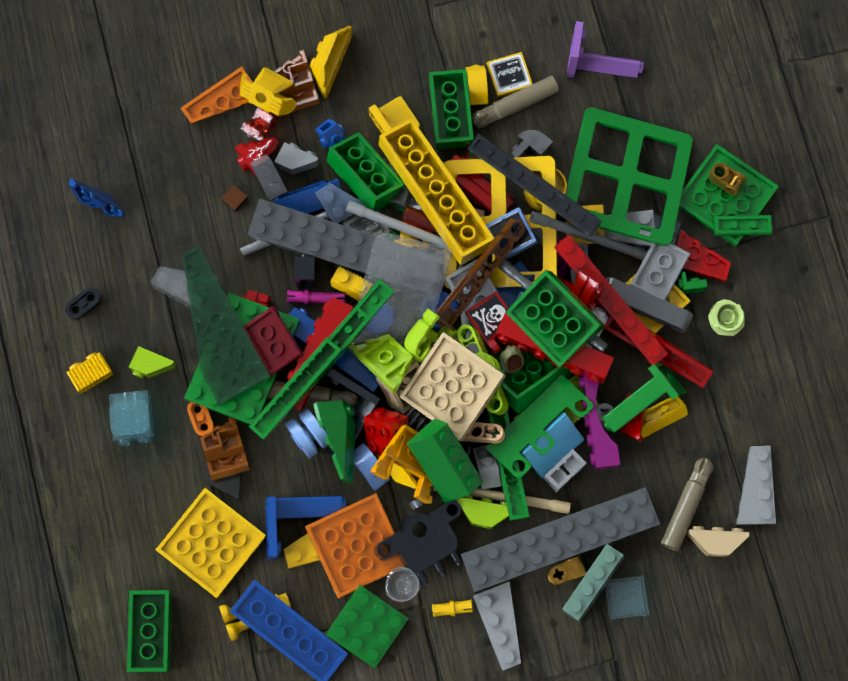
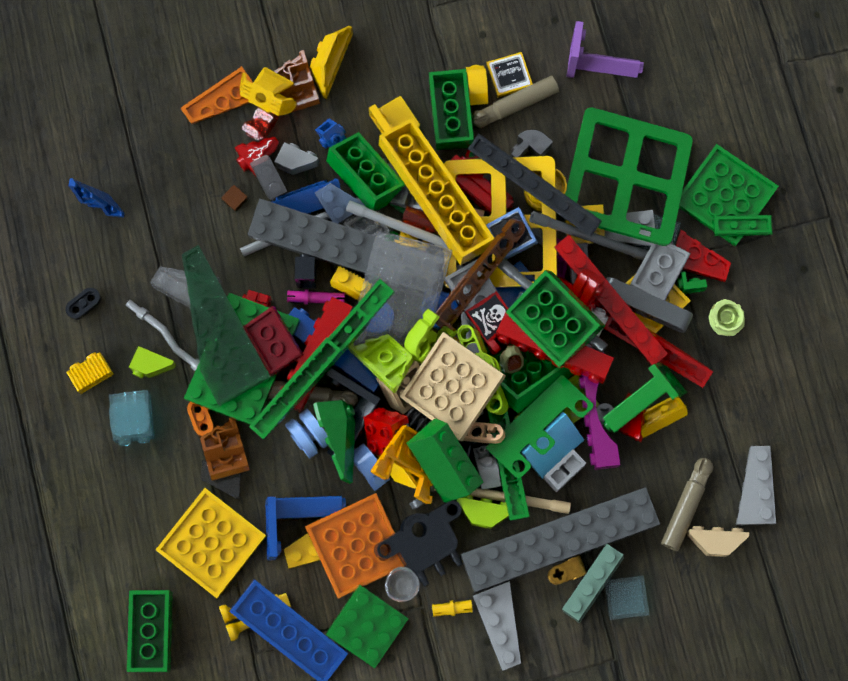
pearl gold piece [708,163,747,196] -> none
none -> light grey bar [126,300,200,371]

